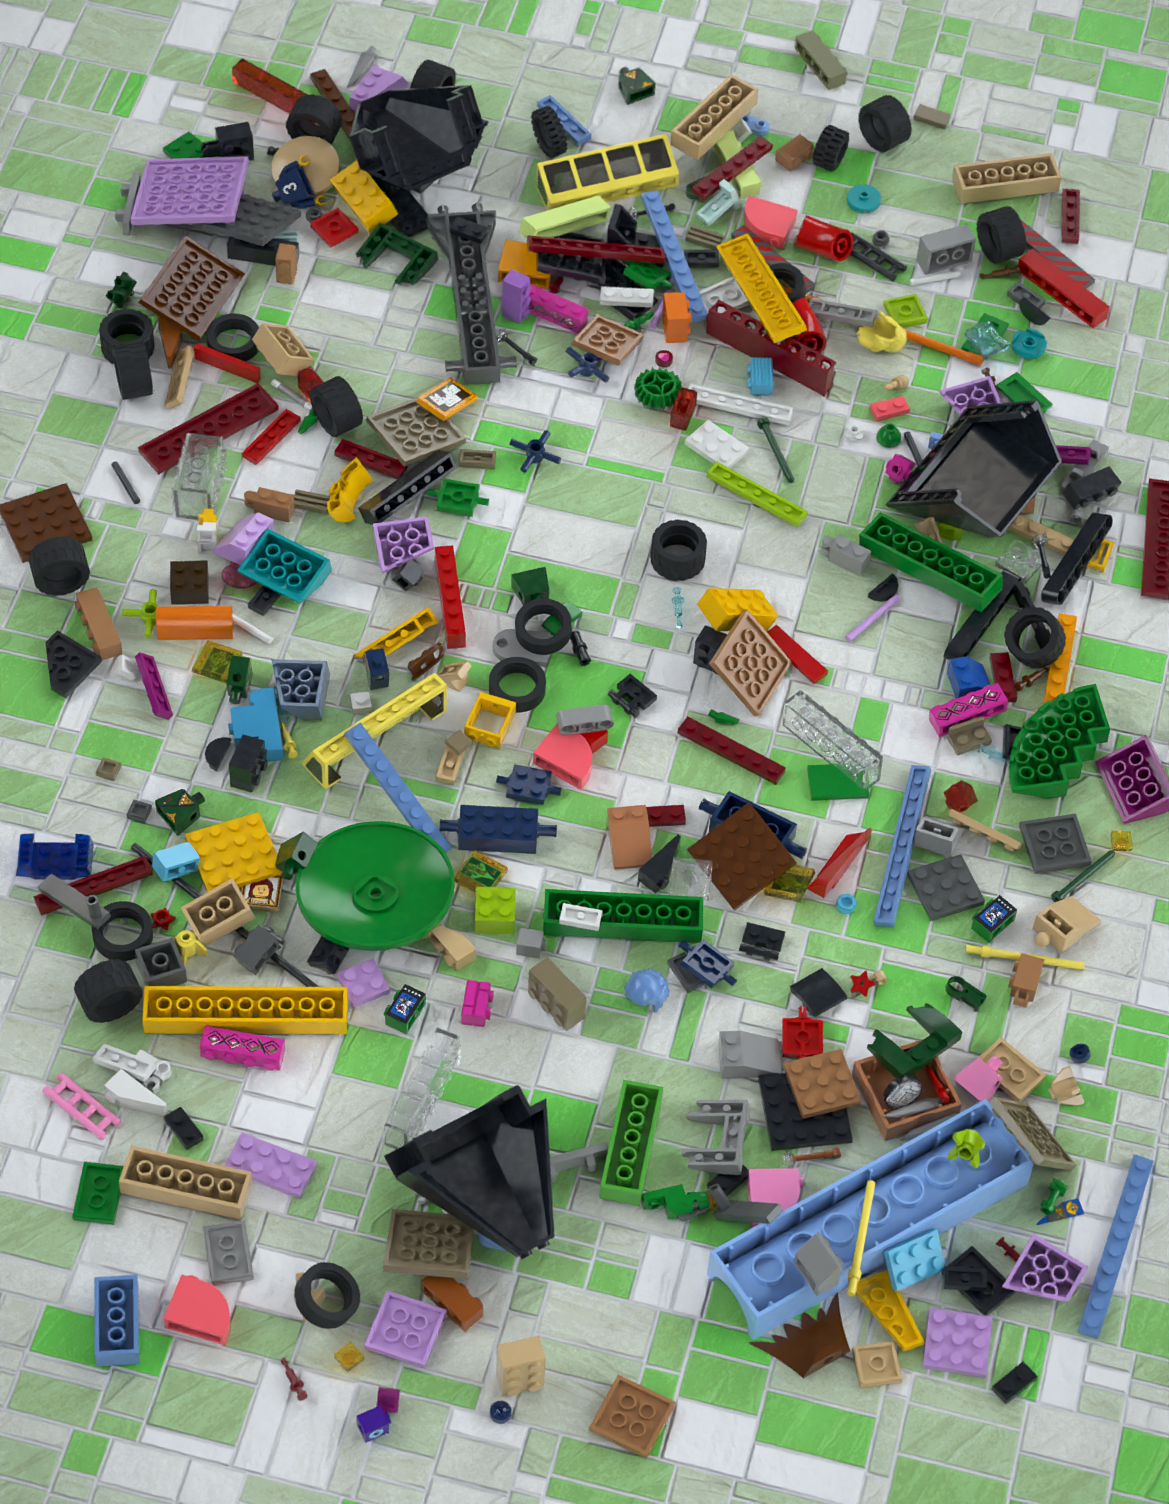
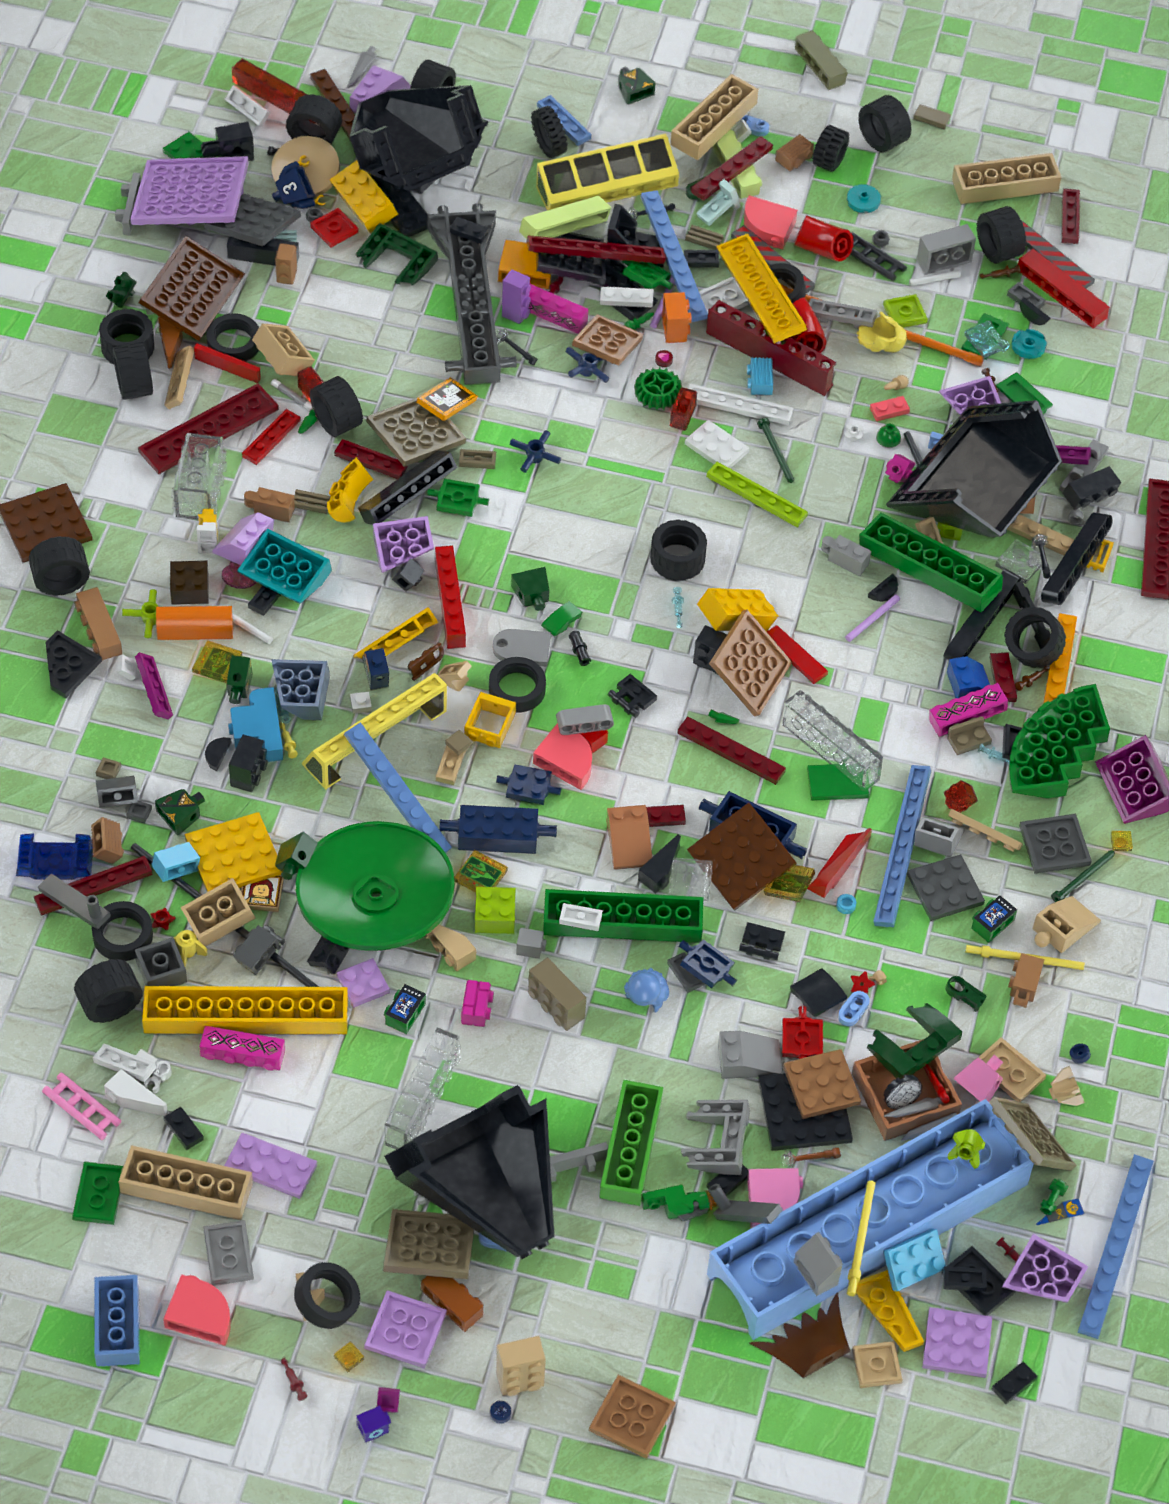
black bar [111,461,140,504] -> none
black tyre [515,598,572,655] -> none
none -> medium nougat brick [91,817,124,864]
none -> dark grey brick [96,775,138,808]
none -> white plate [225,85,271,127]
none -> light blue plate [838,991,870,1026]

